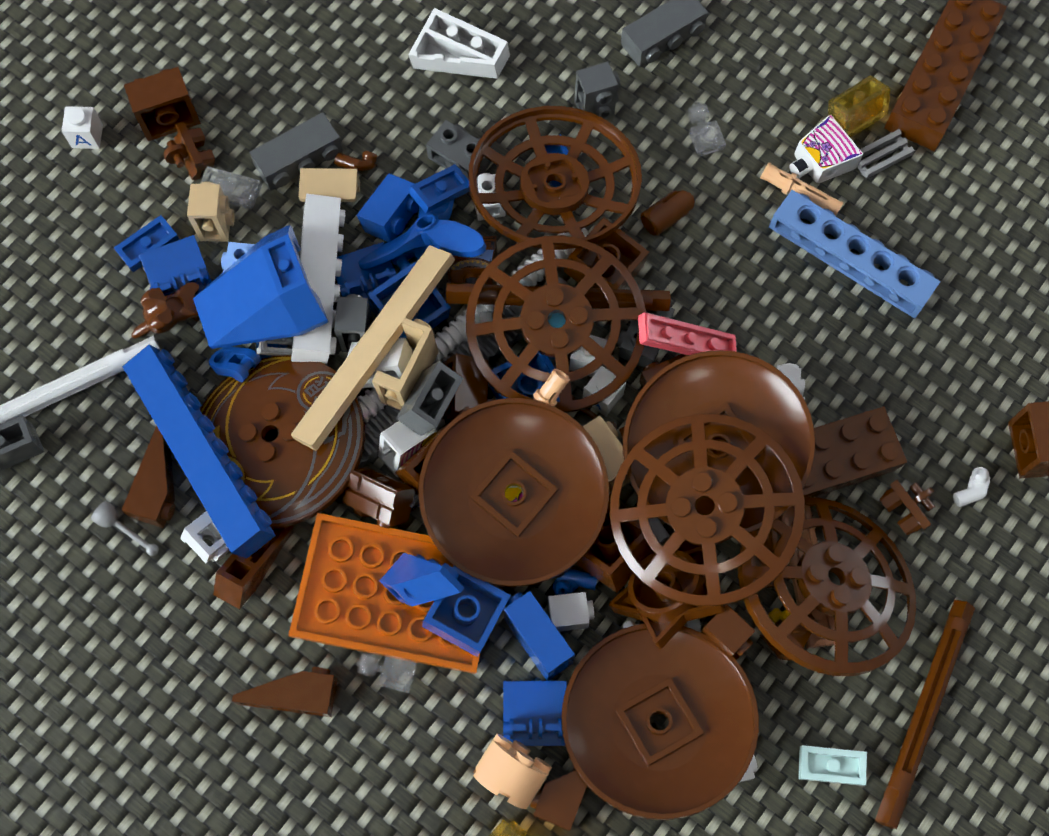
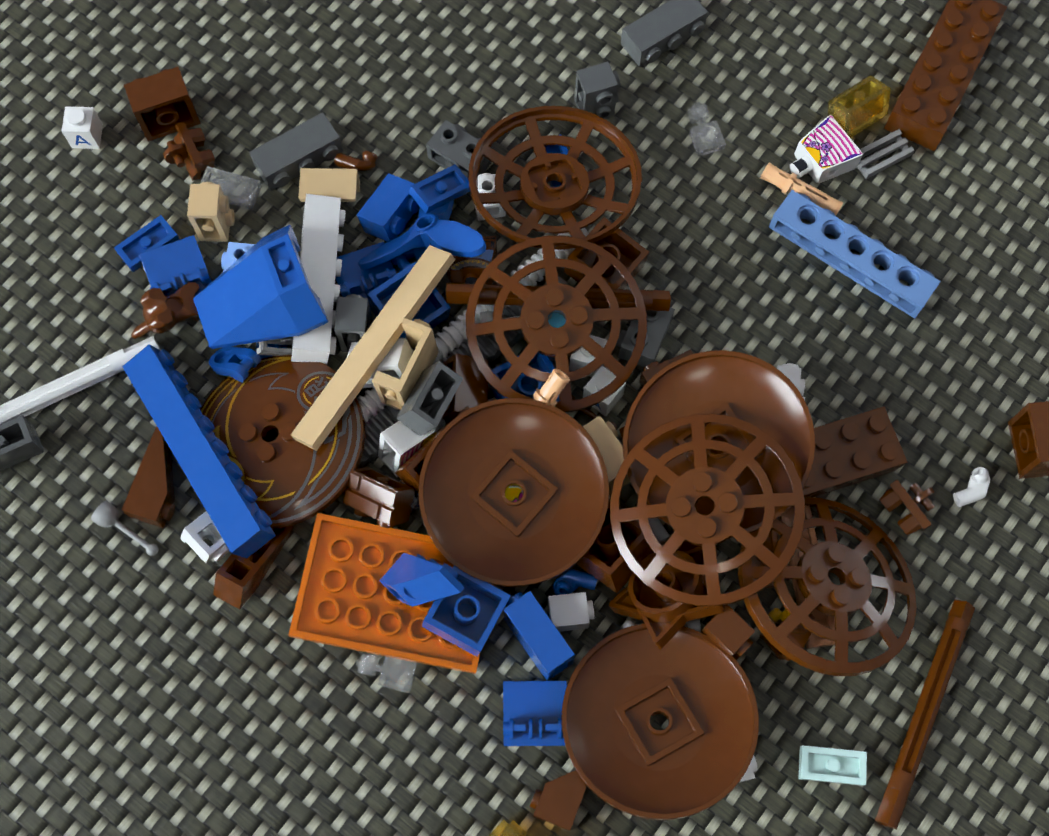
reddish brown slope [232,667,338,717] -> none
white wedge [408,8,510,79] -> none
light nougat brick [473,734,552,809] -> none
coral tile [638,312,737,355] -> none
reddish brown arm [640,190,695,236] -> none

